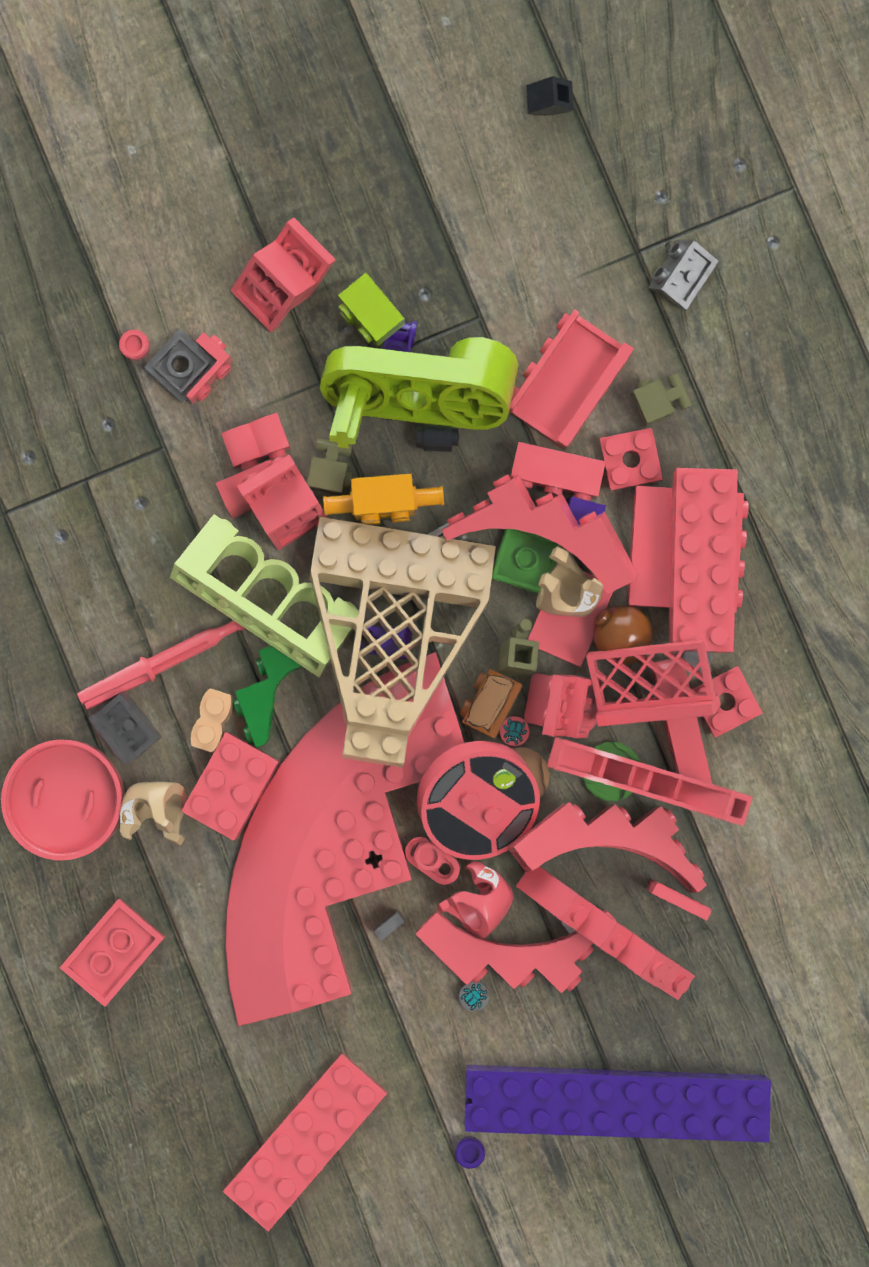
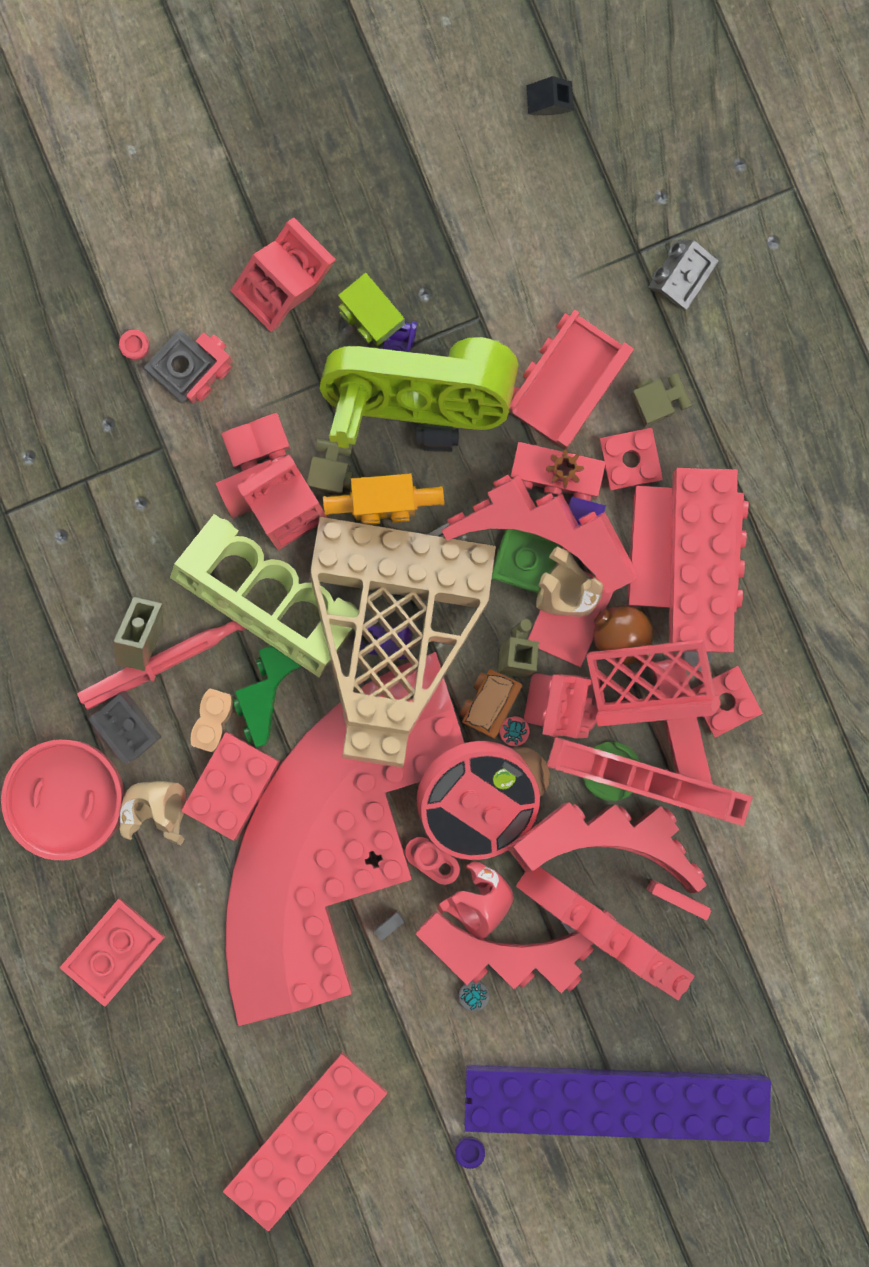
none -> olive brick [114,597,164,671]
none -> dark orange gear [546,449,584,488]

